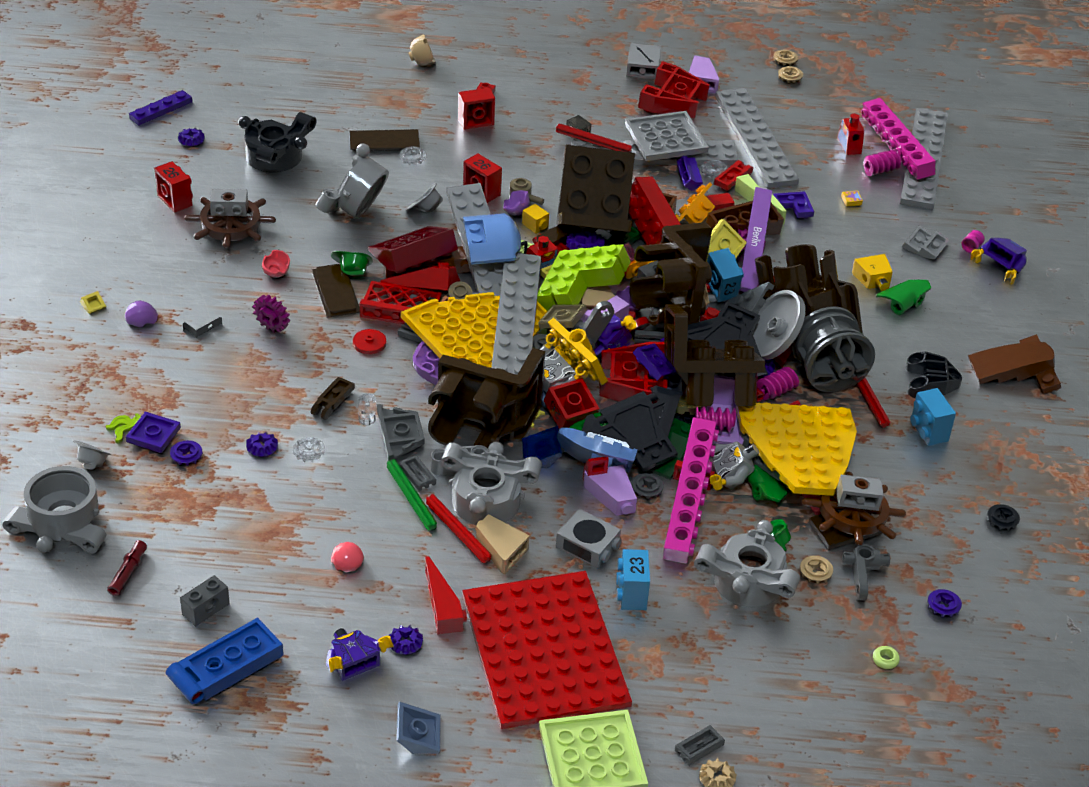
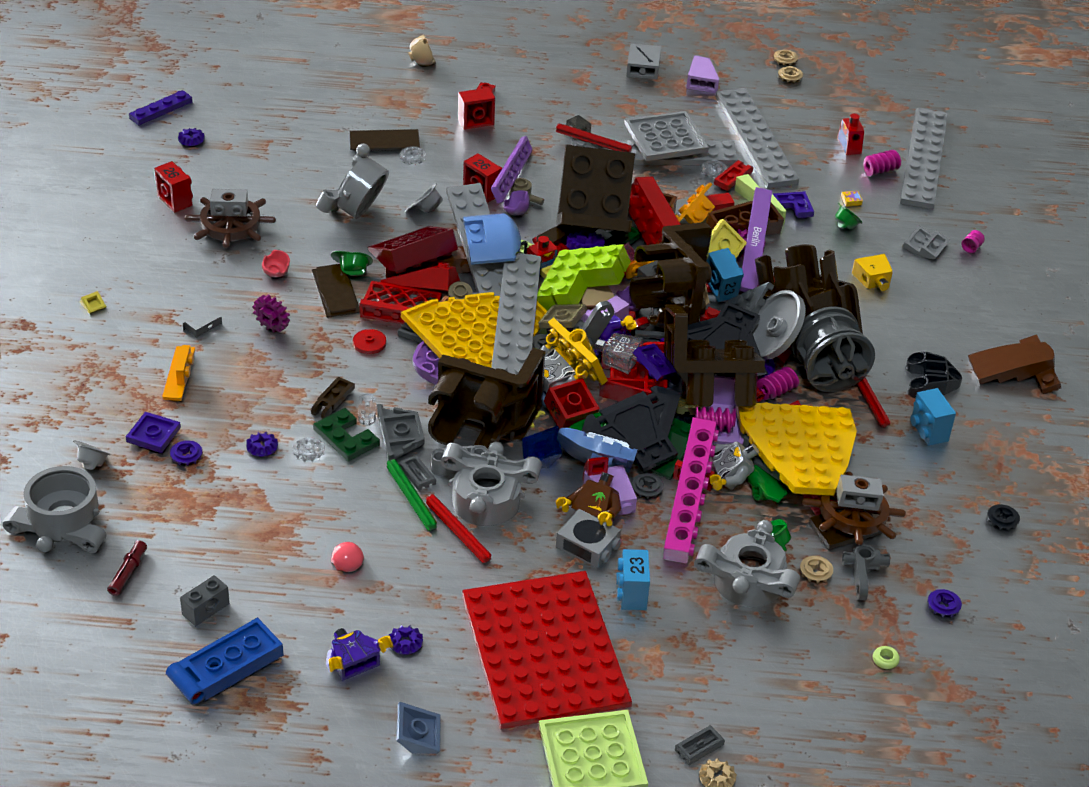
lime piece [106,413,141,443] -> none
medium lavender hair [125,300,158,328] -> none
black piece [238,112,317,173] -> none
red slope [425,556,467,635] -> none
tan slope [475,514,530,574] -> none
yellow brick [522,204,549,234] -> none
red wedge [638,61,710,118] -> none
dark purple piece [677,155,703,191] -> none
dark pink brick [861,98,935,180] -> none
green panel [876,279,931,315] -> none
dark purple torso [971,238,1027,284] -> none
none -> light orange bracket [162,345,195,401]
none -> dark green plate [313,408,380,462]
none -> medium lavender tile [491,136,533,204]
none -> reddish brown torso [556,472,622,526]
none -> clear torso [595,333,643,374]
none -> green piece [835,202,862,230]

